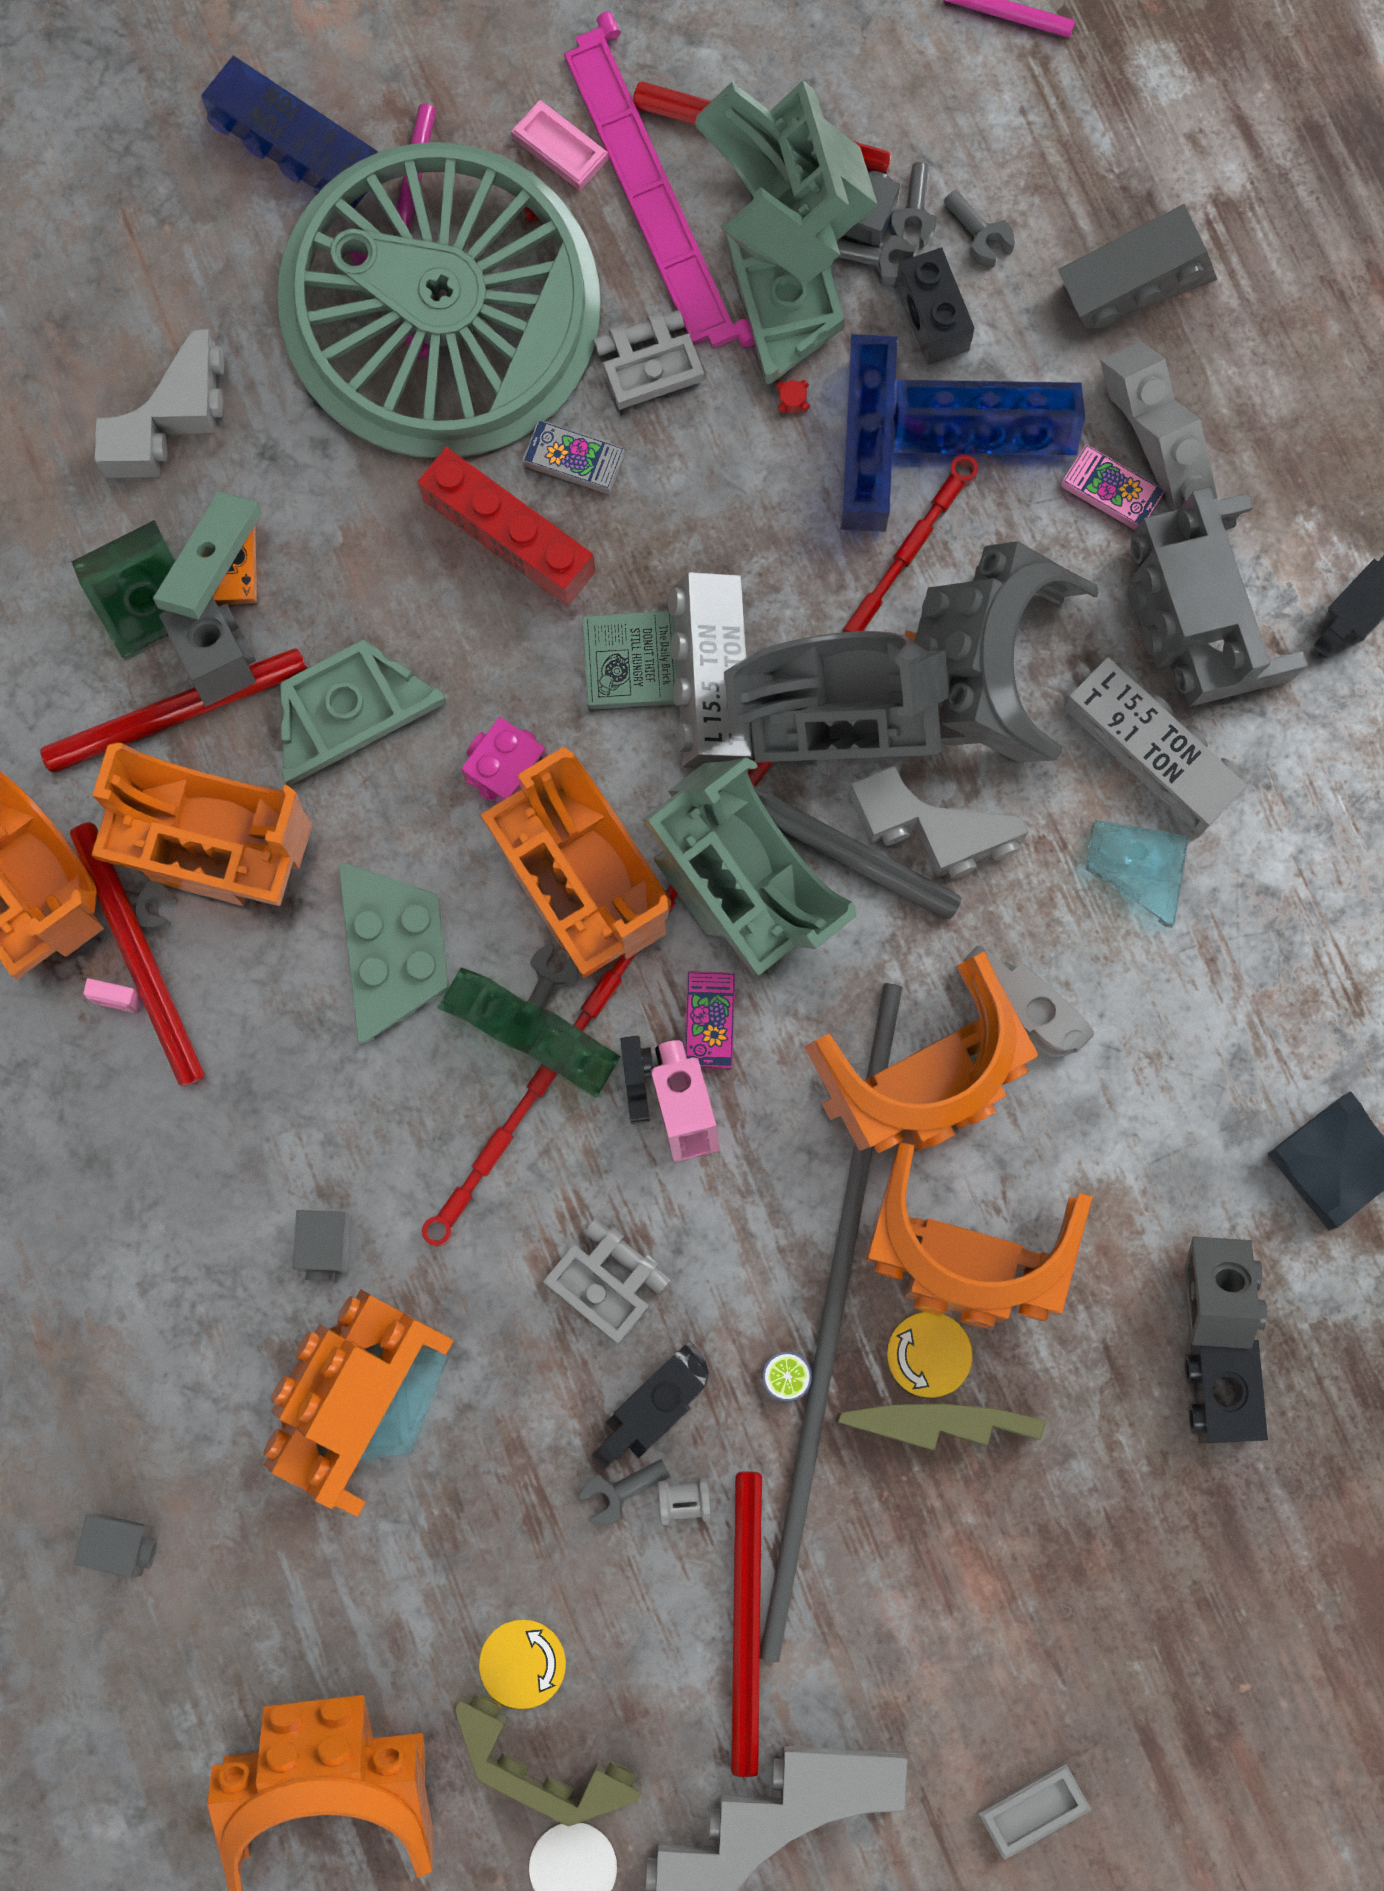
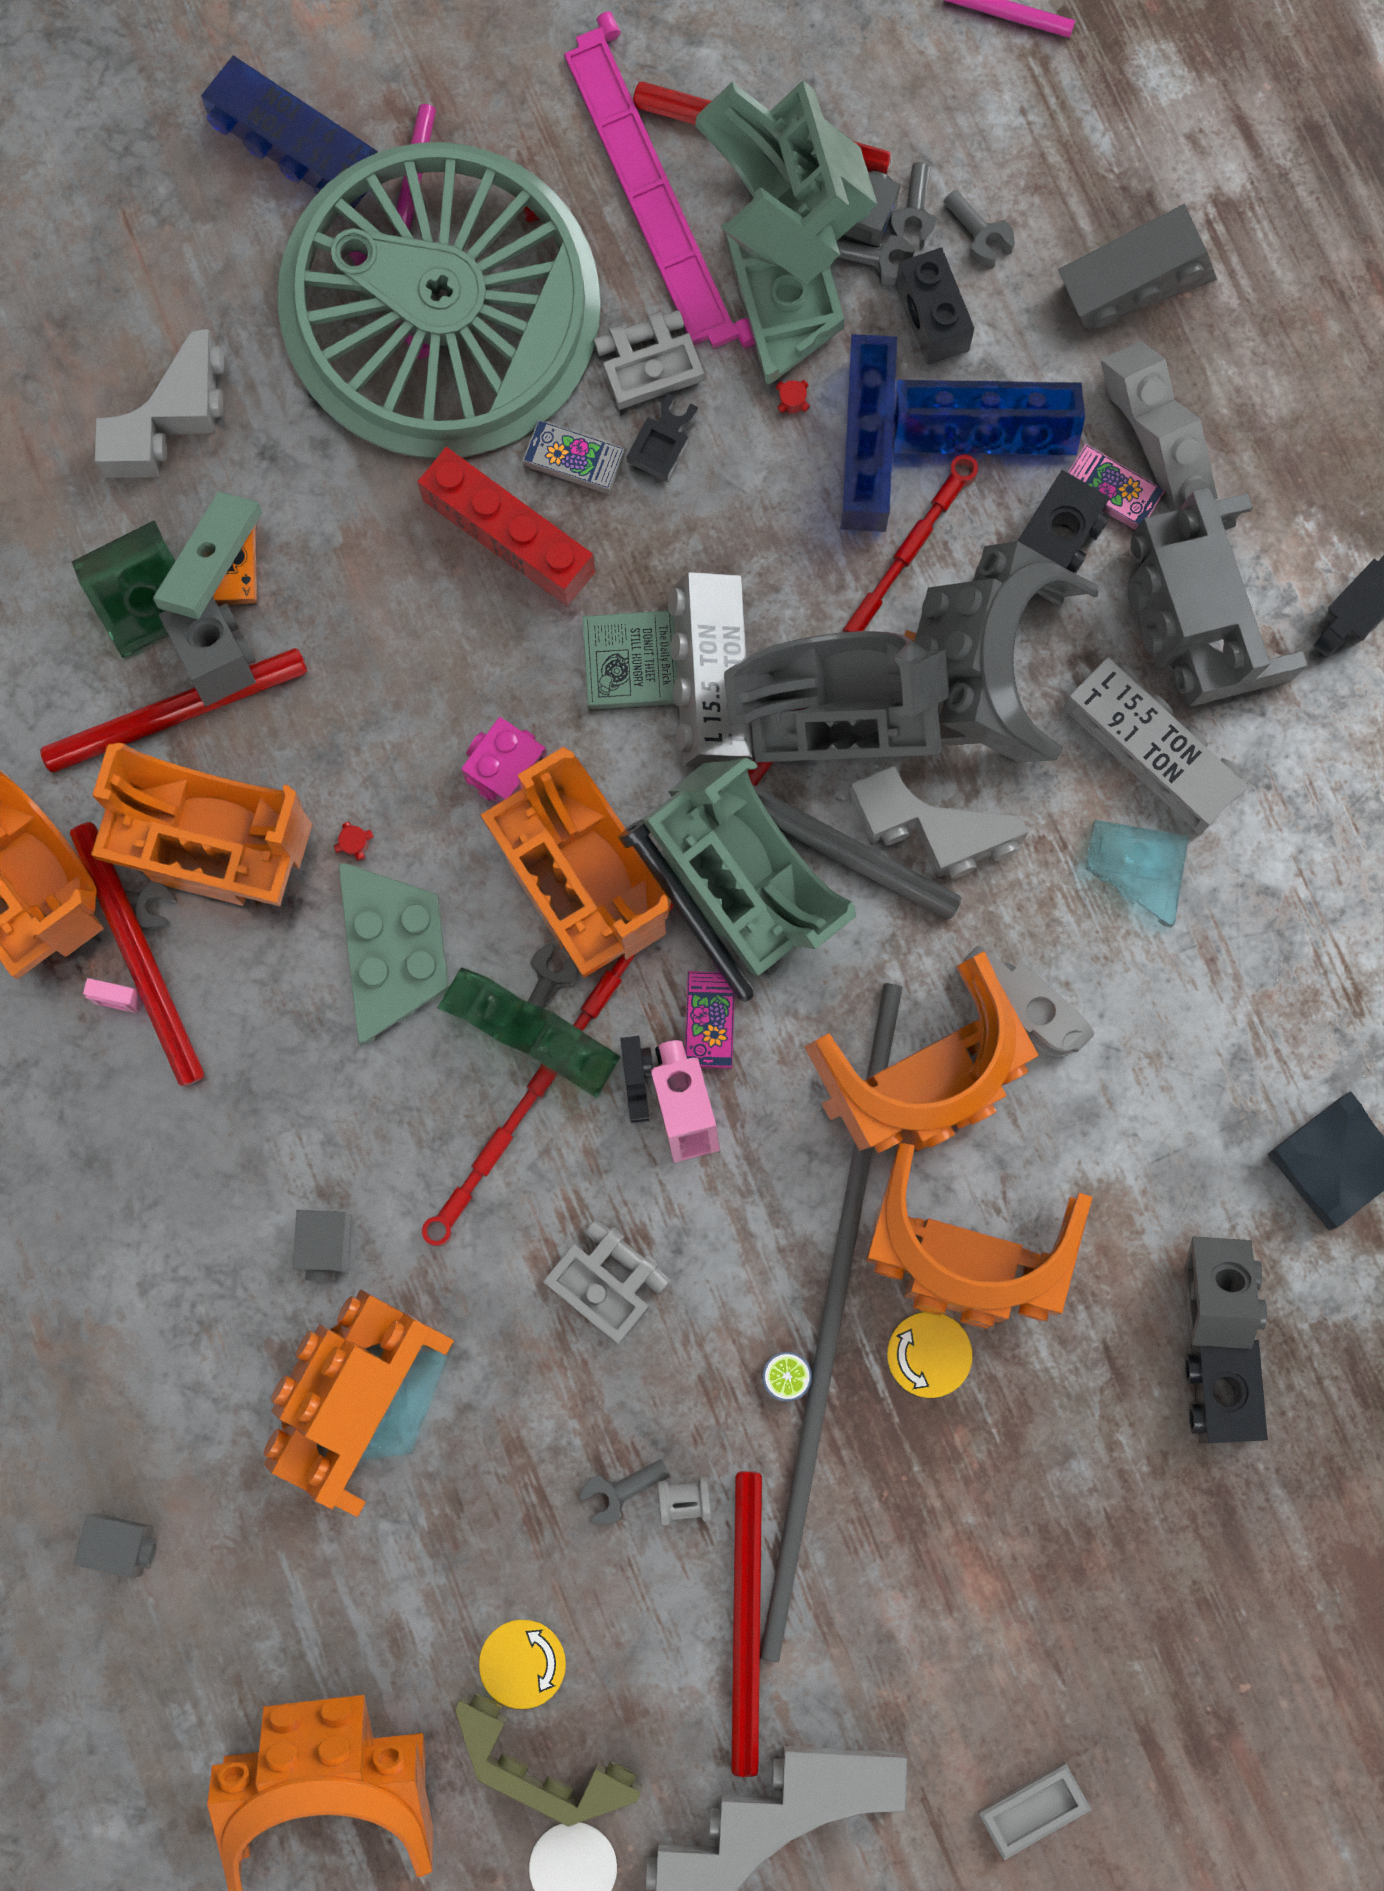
sand green wing [281,639,447,786] -> none
bright pink tile [511,100,609,191] -> none
black piece [591,1341,709,1470] -> none
olive slope [836,1404,1046,1450] -> none
none -> red piece [333,822,374,861]
none -> black bar [618,819,754,1002]
none -> black plate [627,393,698,482]
none -> black brick [1018,470,1110,574]

